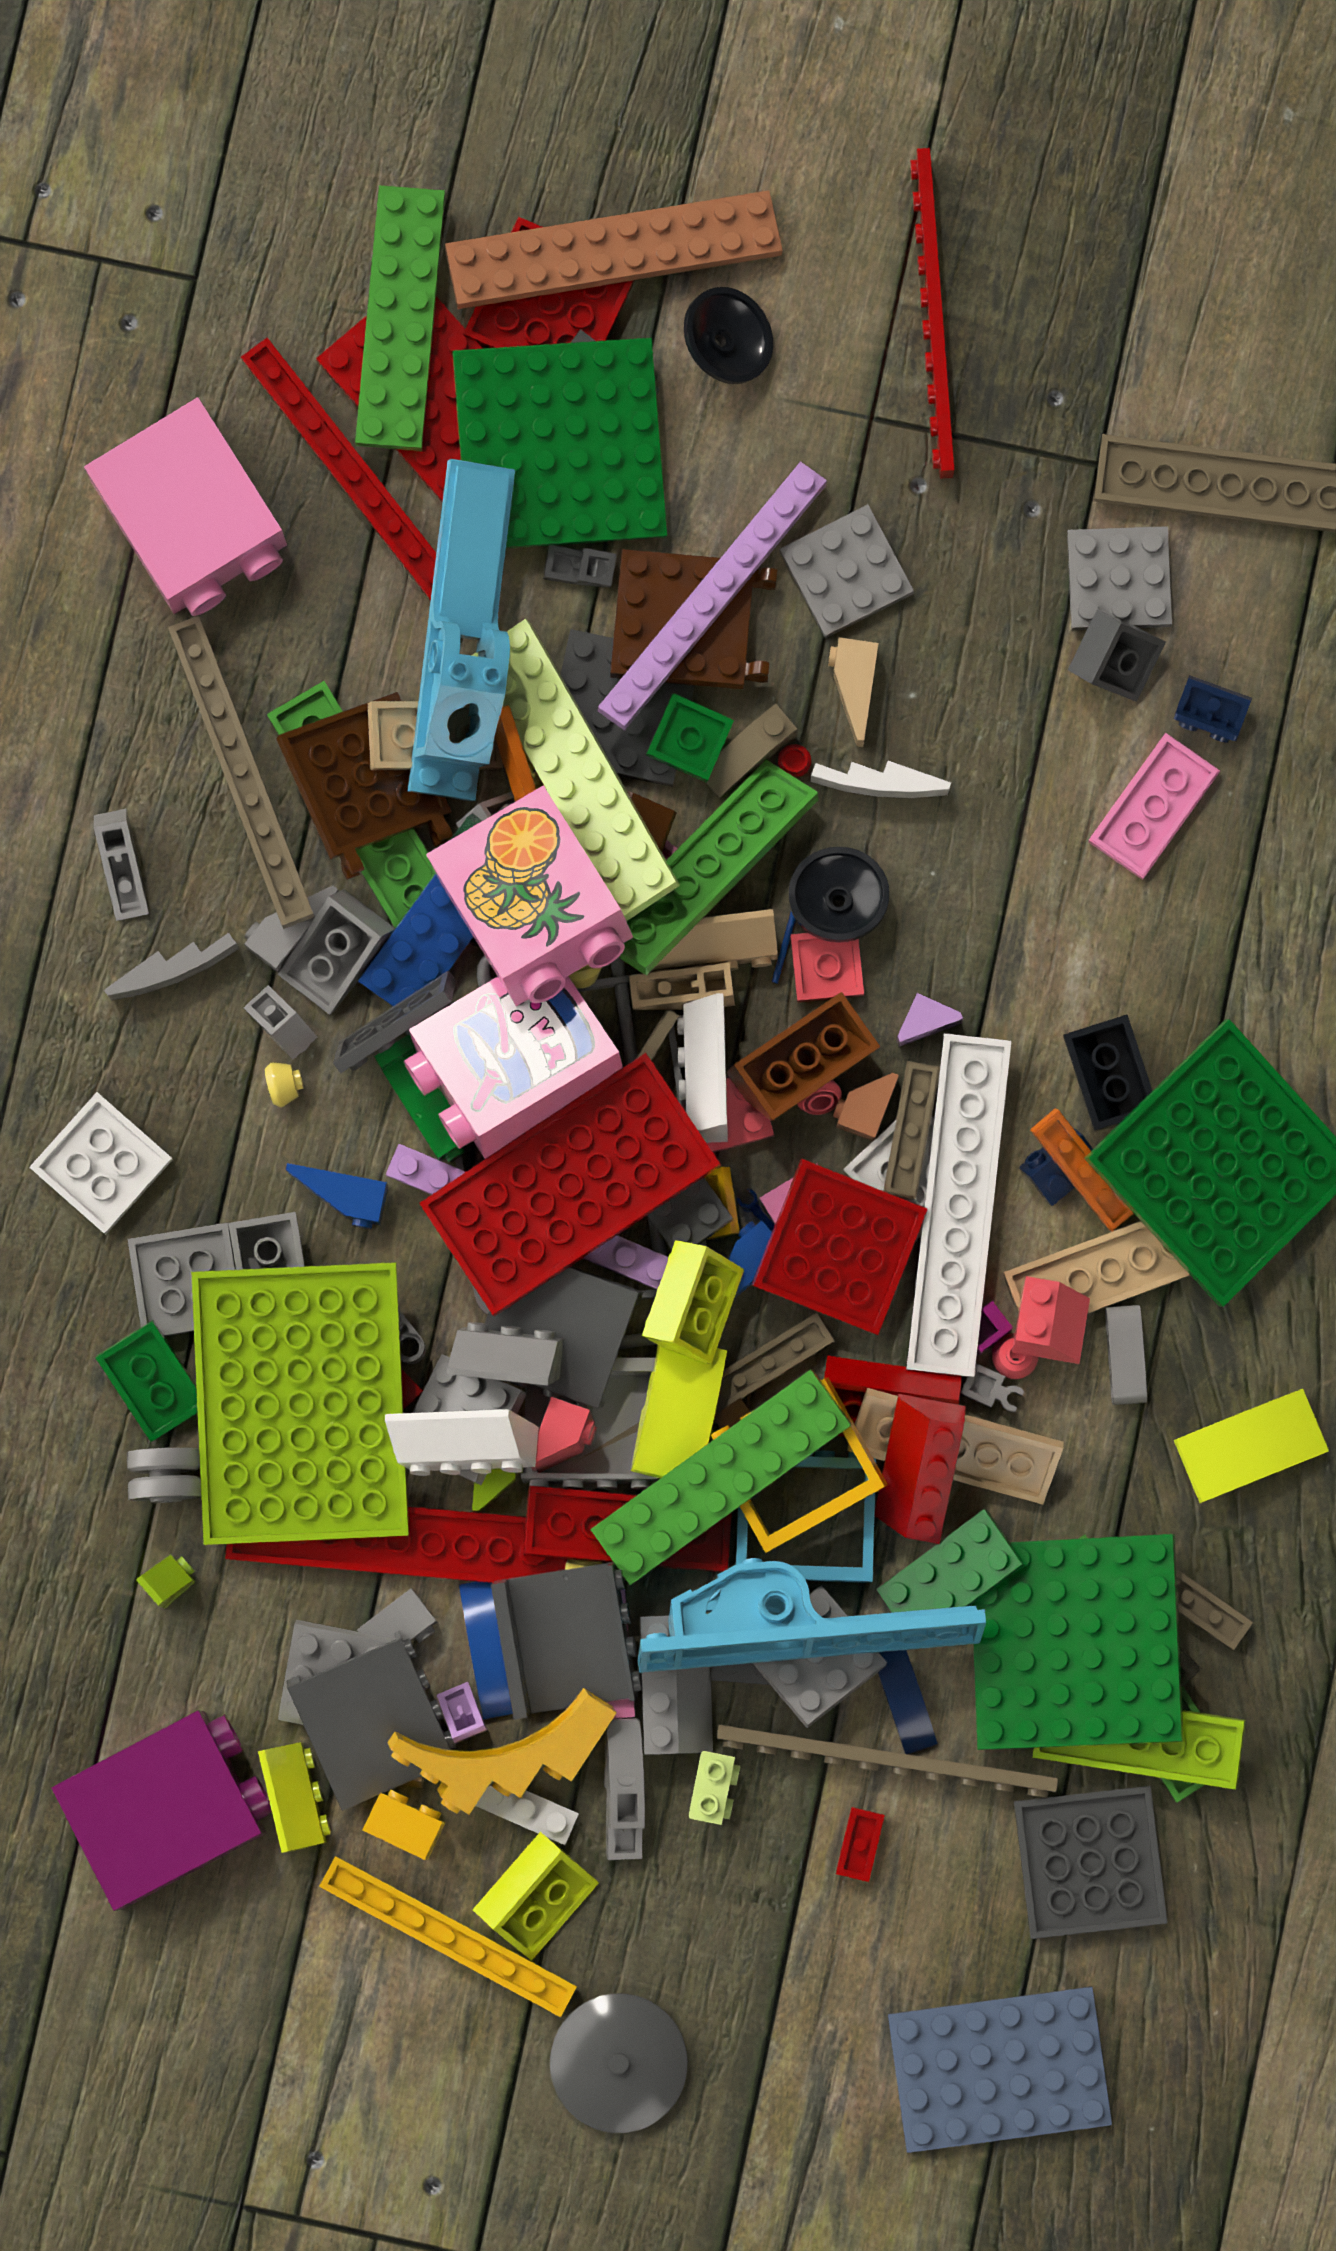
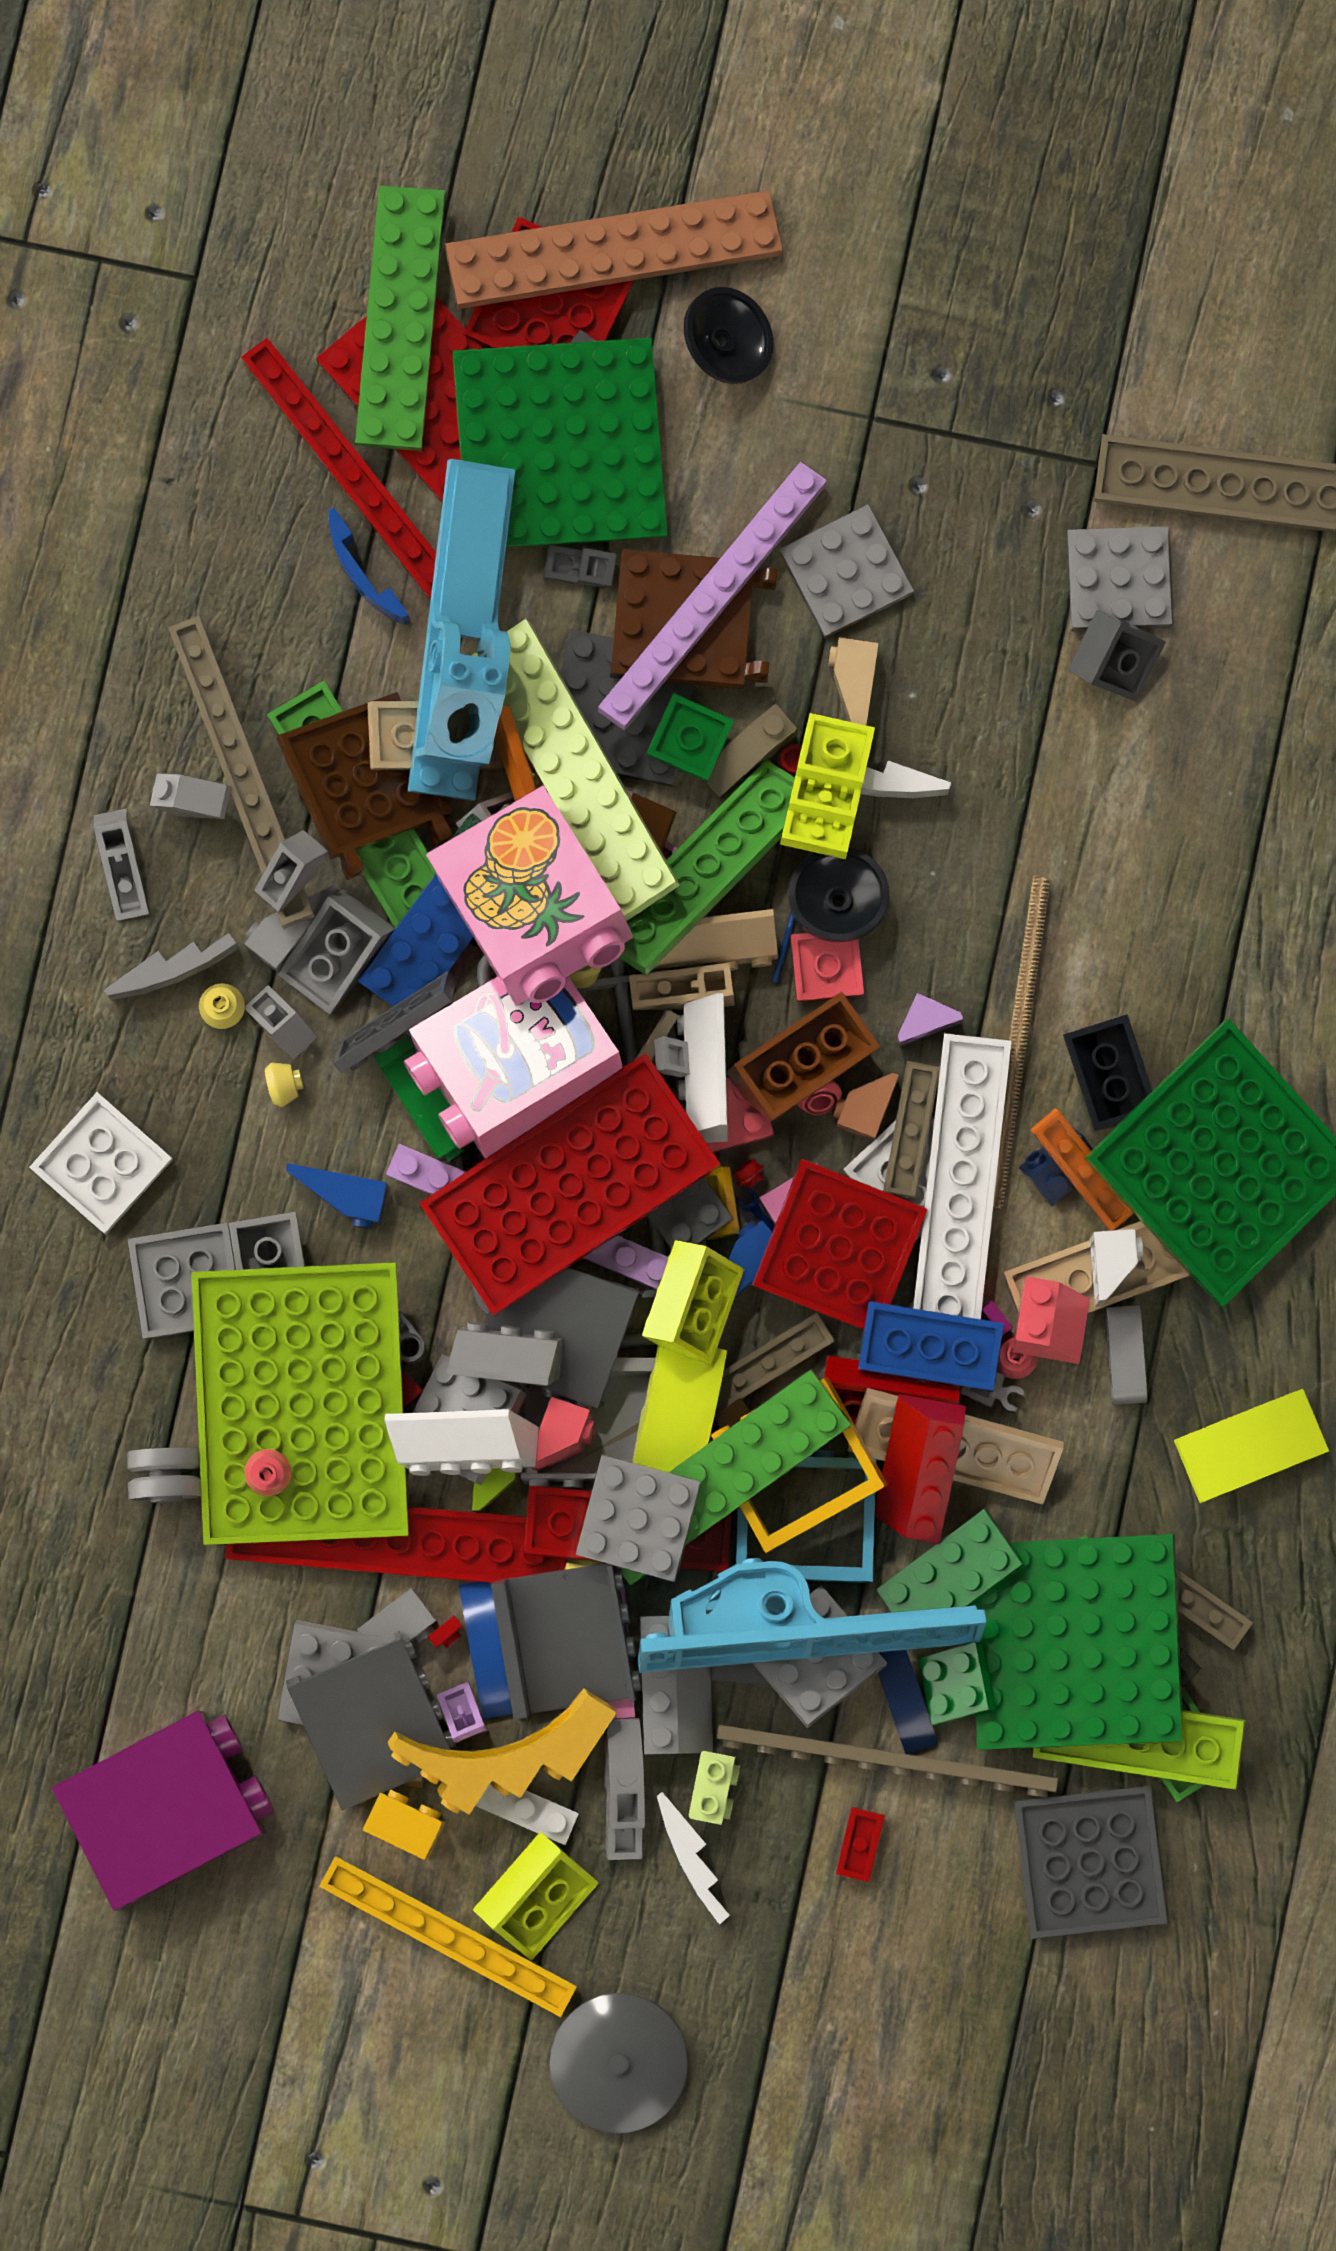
bright pink brick [84,397,287,616] -> none
green plate [95,1320,198,1442] -> none
lime slope [136,1554,196,1608] -> none
neon yellow slope [258,1742,331,1853] -> none
sand blue plate [888,1986,1112,2153] -> none
red plate [910,148,954,479] -> none
bright pink tile [1088,733,1220,880] -> none
dark blue bracket [1173,675,1252,743] -> none
none -> light grey slope [150,774,231,819]
none -> light yellow cone [199,983,245,1029]
none -> coral cone [245,1449,291,1496]
none -> light grey slope [254,830,328,912]
none -> blue slope [328,507,410,625]
none -> red plate [428,1615,464,1649]
none -> light grey plate [576,1454,702,1582]
none -> light grey plate [654,1036,690,1078]
none -> white slope [657,1792,730,1924]
none -> red plate [733,1158,764,1188]
none -> neon yellow slope [780,713,875,859]
none -> blue plate [858,1301,1004,1391]
none -> green plate [918,1642,996,1726]
none -> tan axle [993,876,1051,1209]
none -> white slope [1090,1229,1143,1307]

